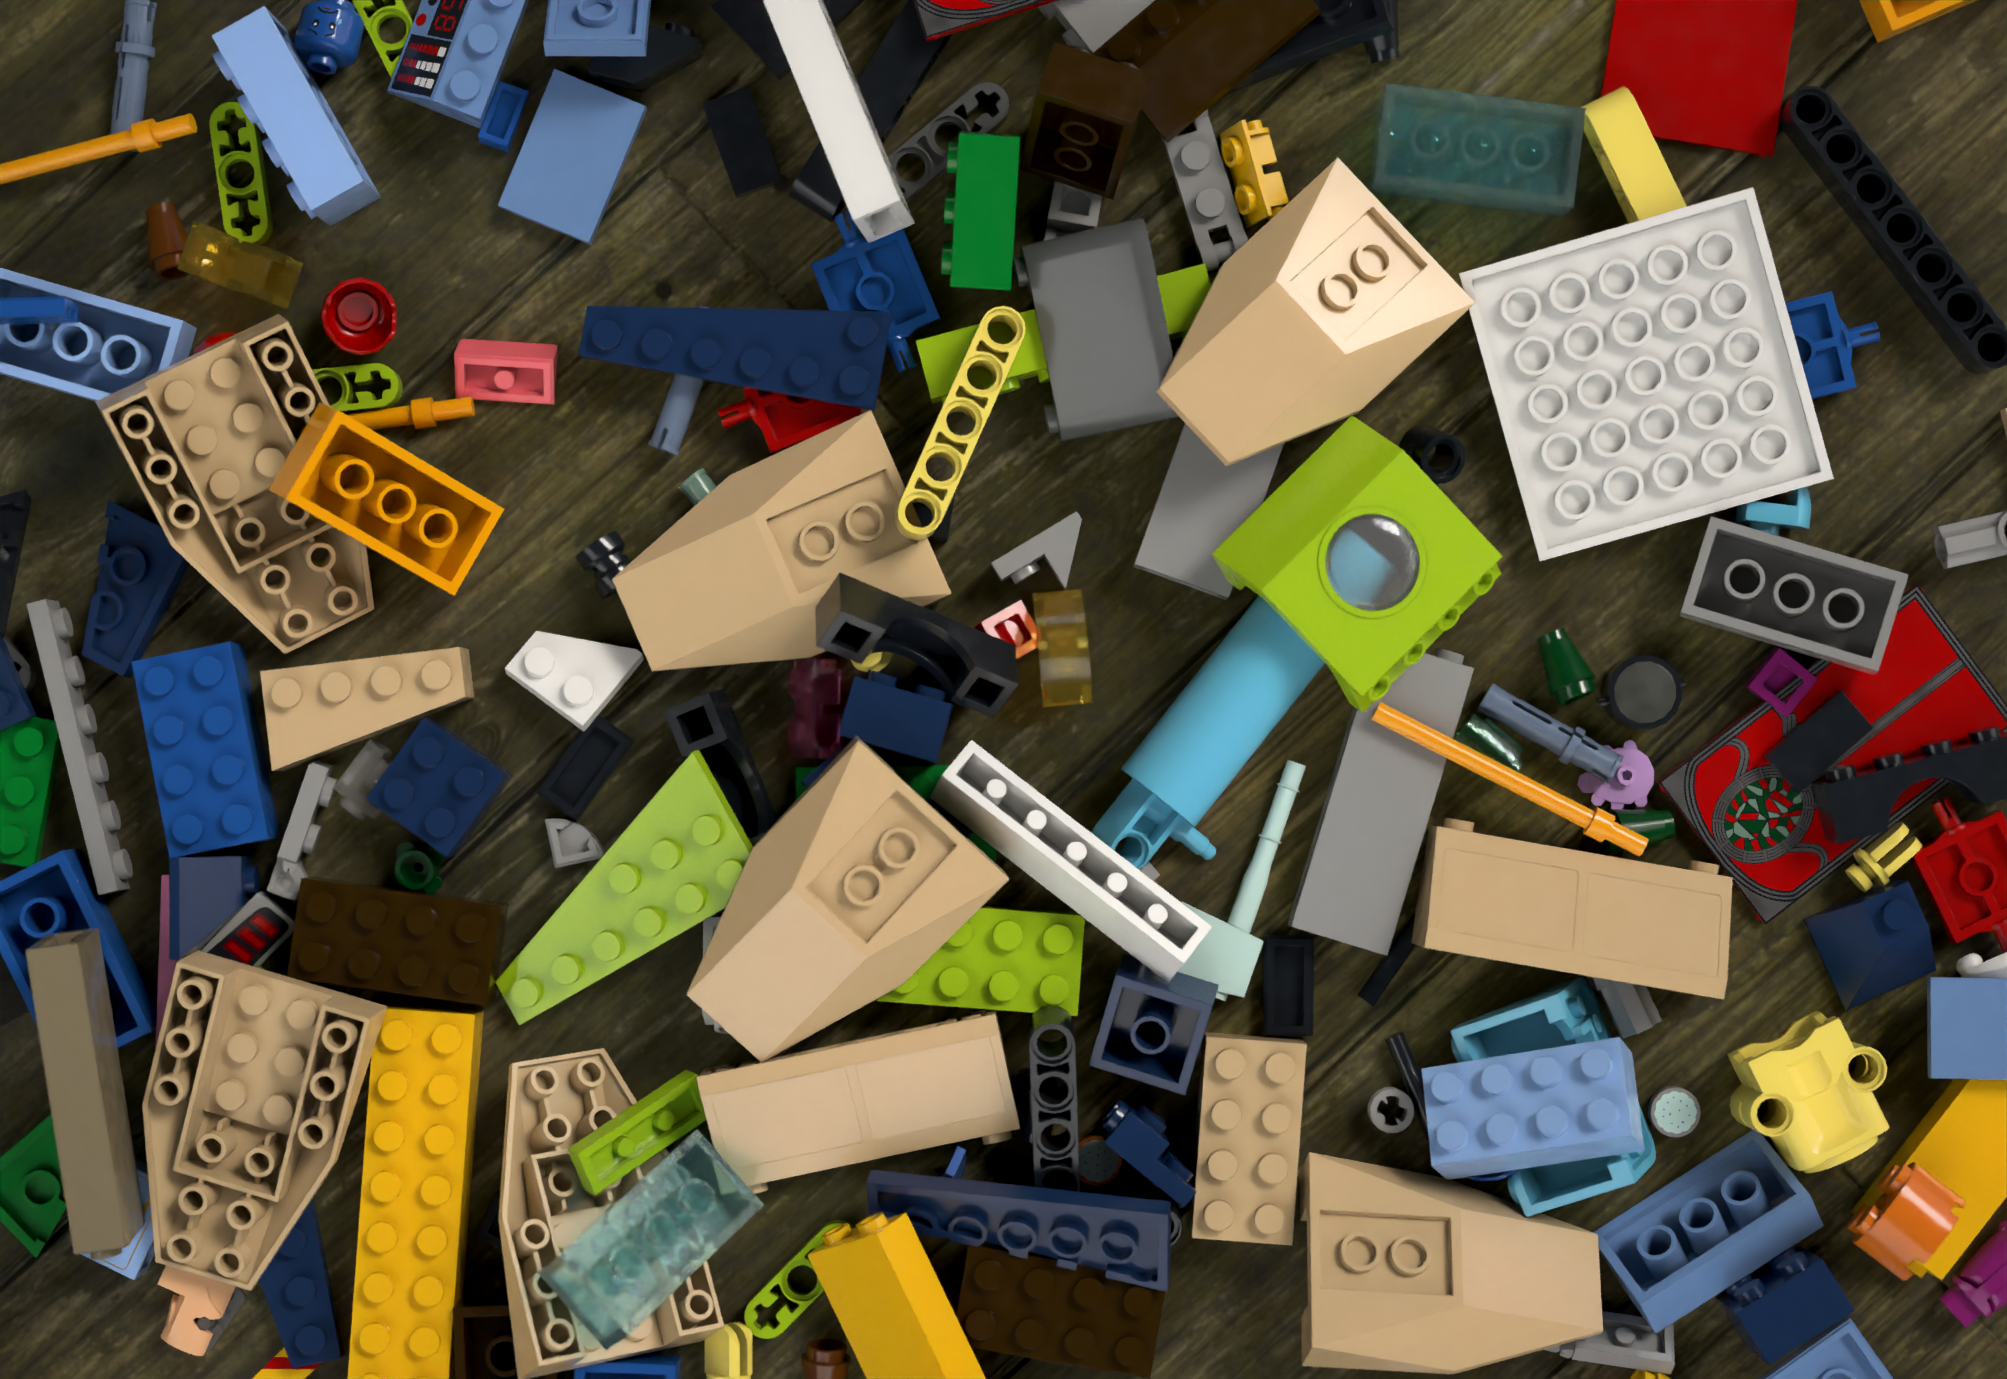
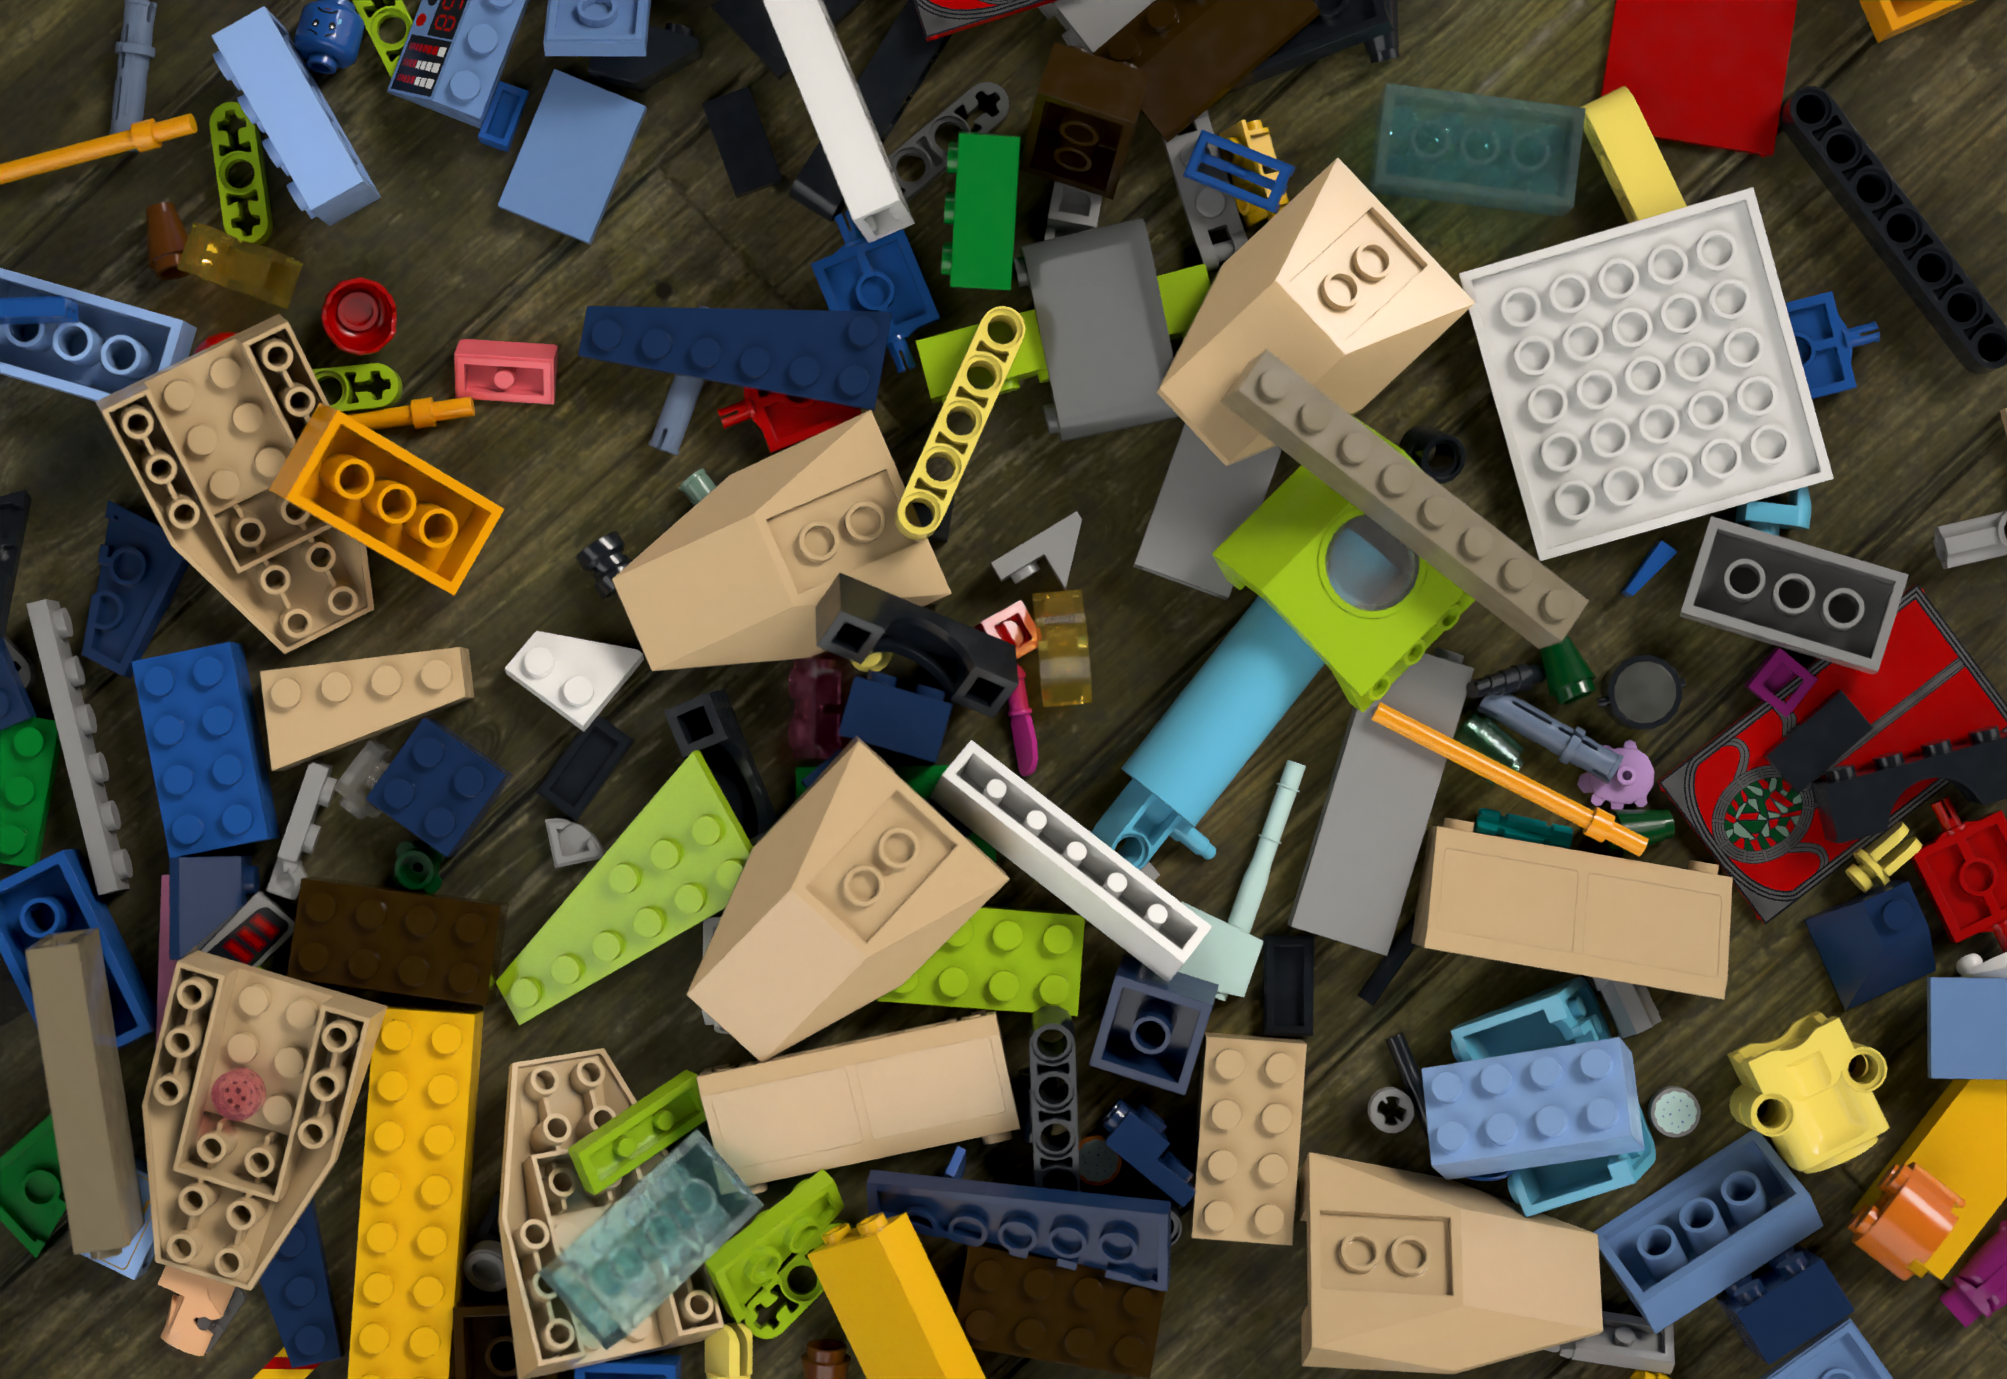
none -> clear pink tile [211,1067,266,1121]
none -> light grey tile [464,1240,507,1292]
none -> lime wing [703,1168,845,1324]
none -> dark pink piece [1008,664,1038,777]
none -> blue tile [1183,130,1296,214]
none -> dark tan brick [1220,350,1589,649]
none -> black animal [1466,663,1546,698]
none -> teal axle [1474,808,1573,849]
none -> blue piece [1620,540,1677,597]

